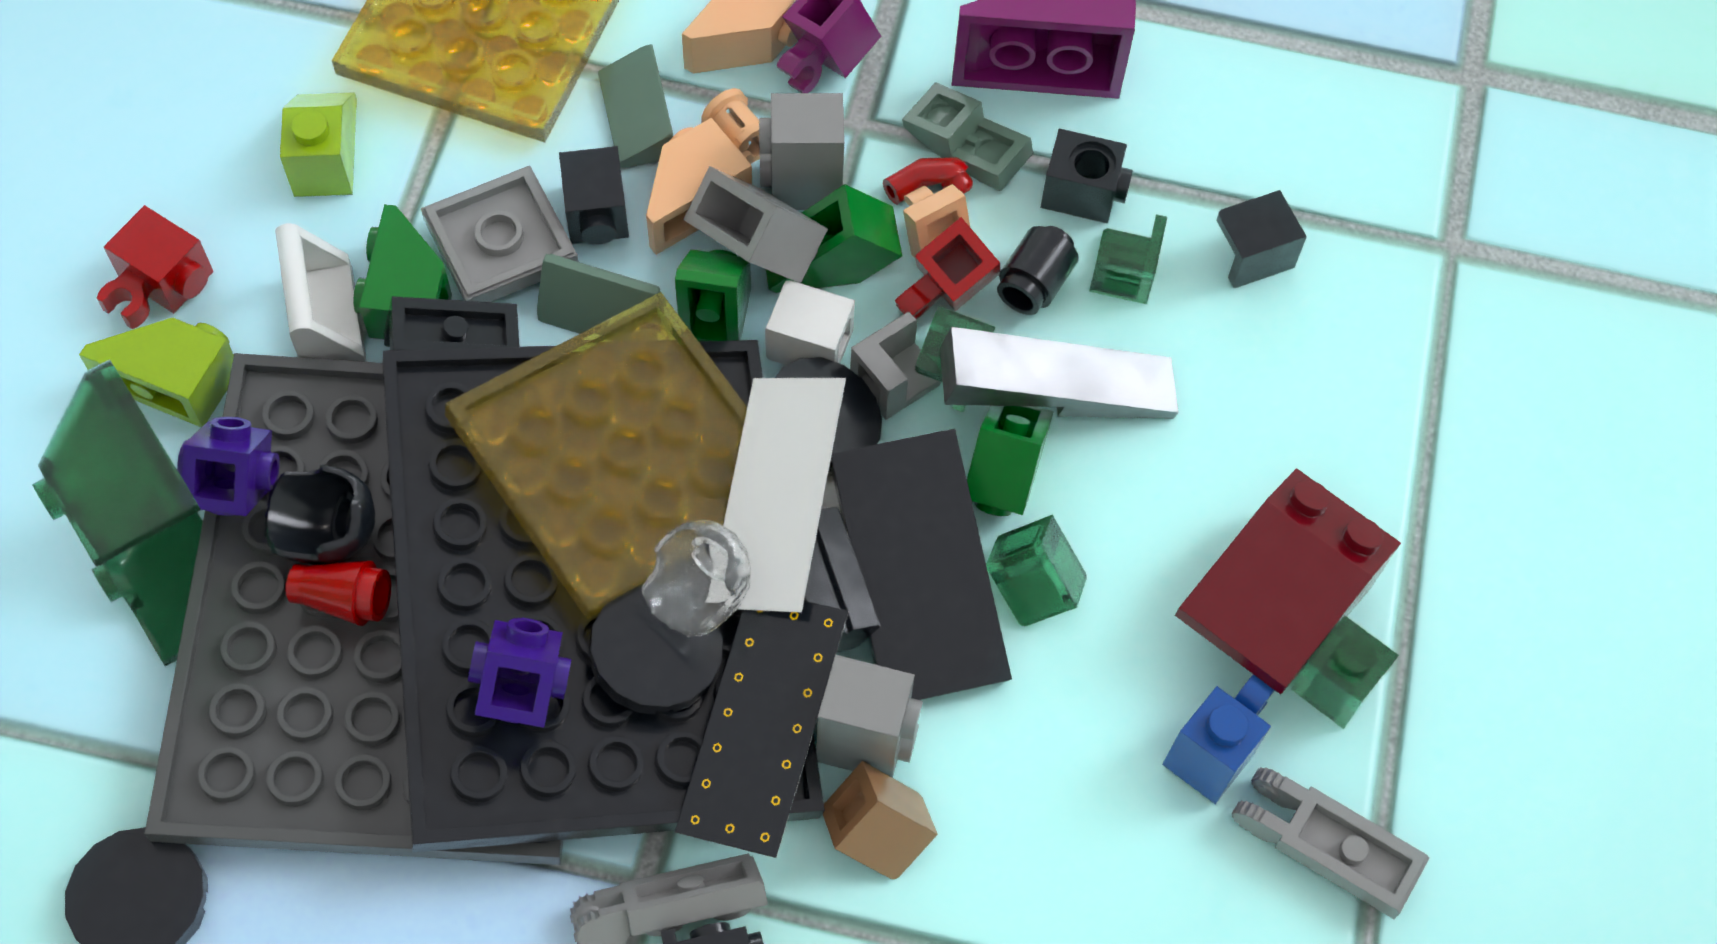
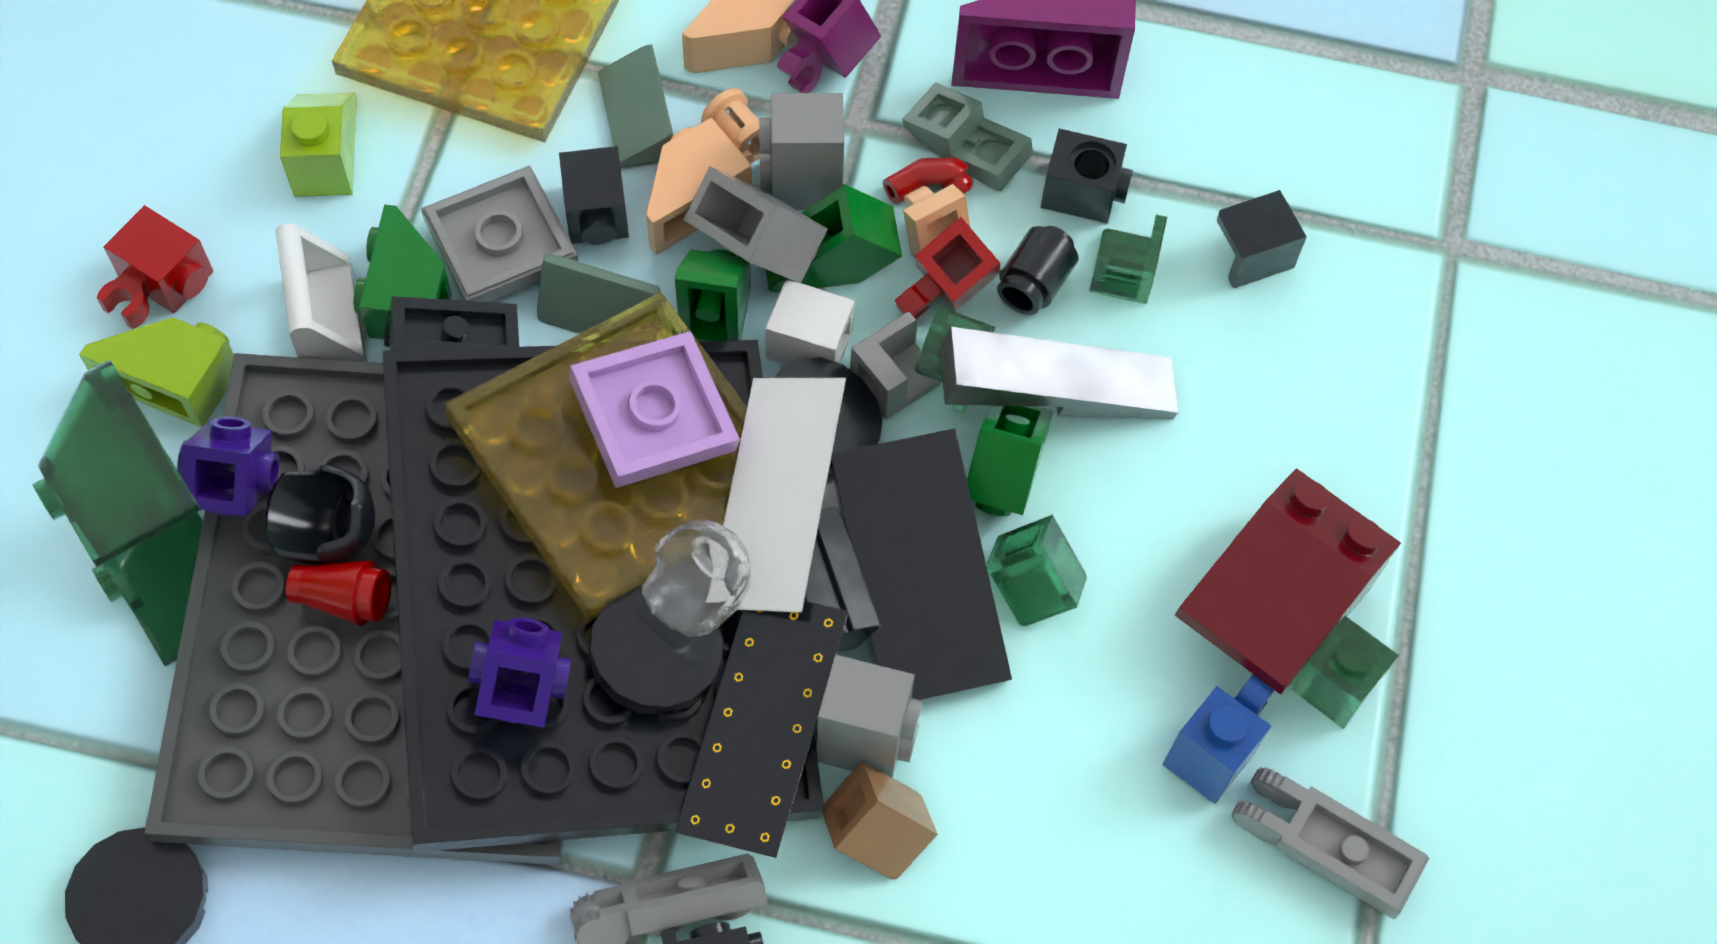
none -> lavender plate [568,331,740,488]

